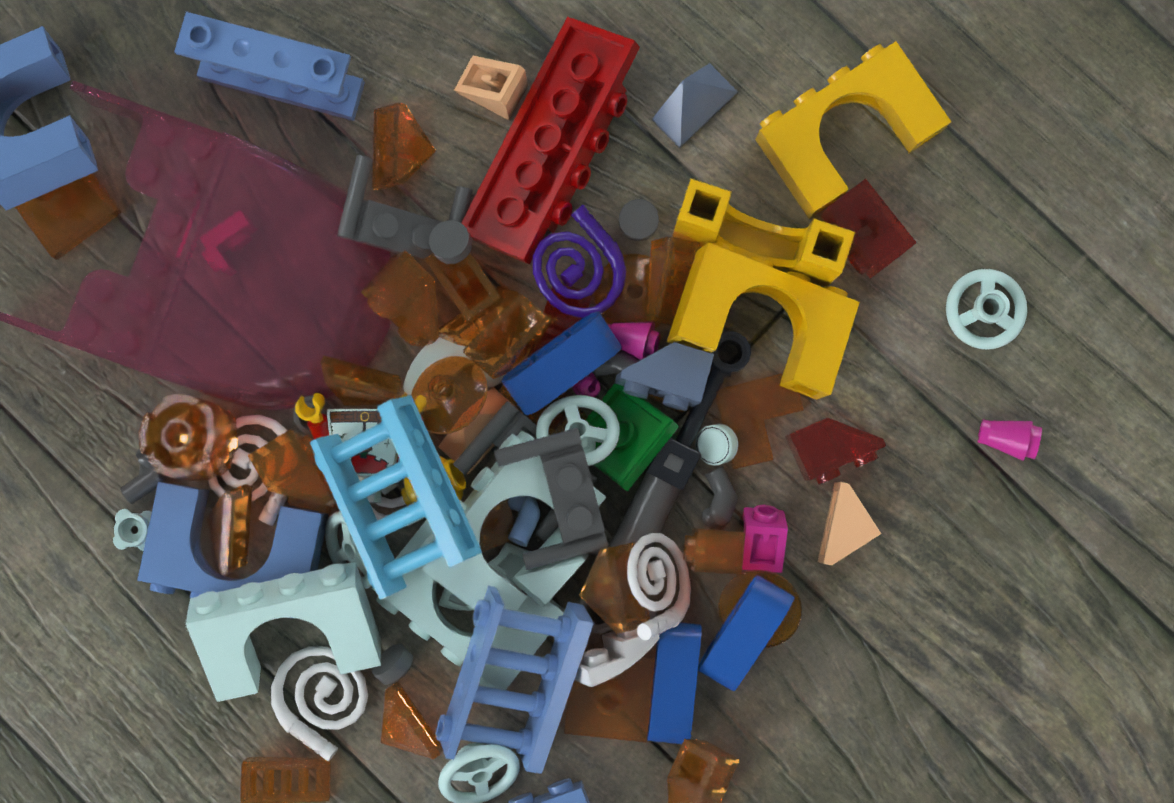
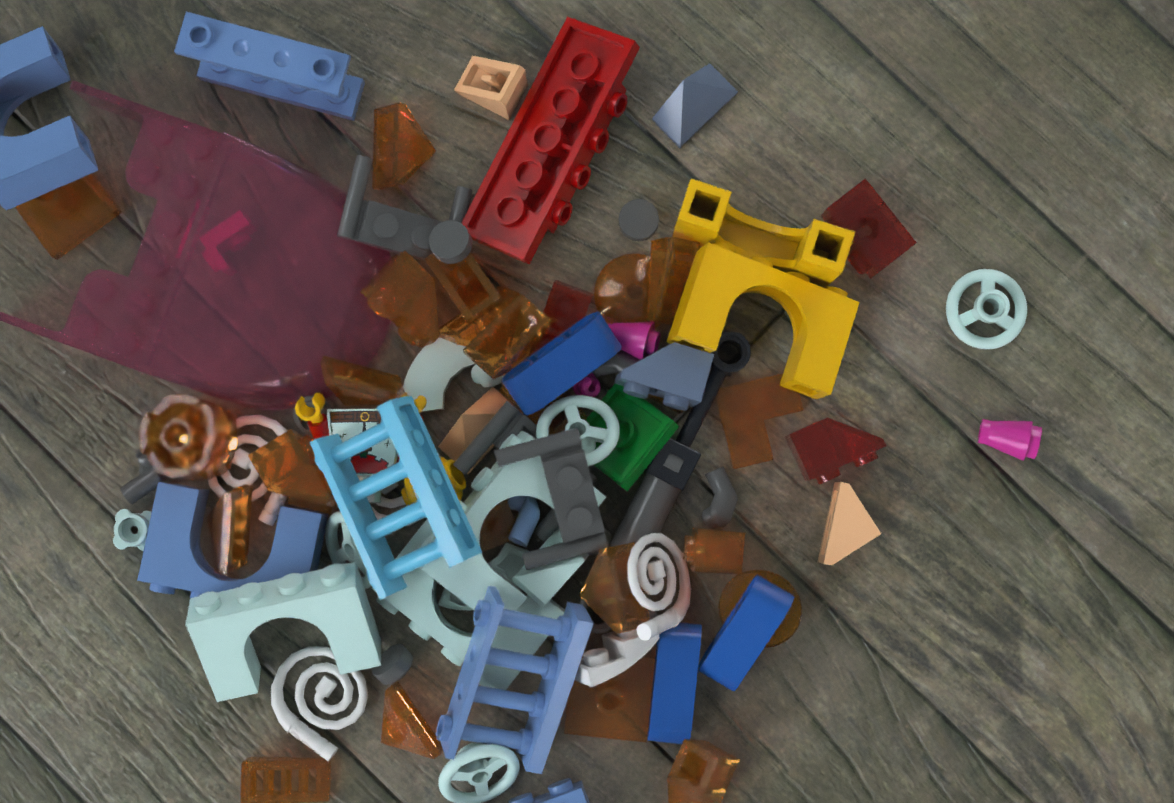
clear orange dish [411,356,488,434] -> none
dark purple piece [533,205,627,318] -> none
light aqua piece [695,423,739,466] -> none
dark pink bracket [740,505,788,573] -> none
yellow arch [755,41,951,219] -> none

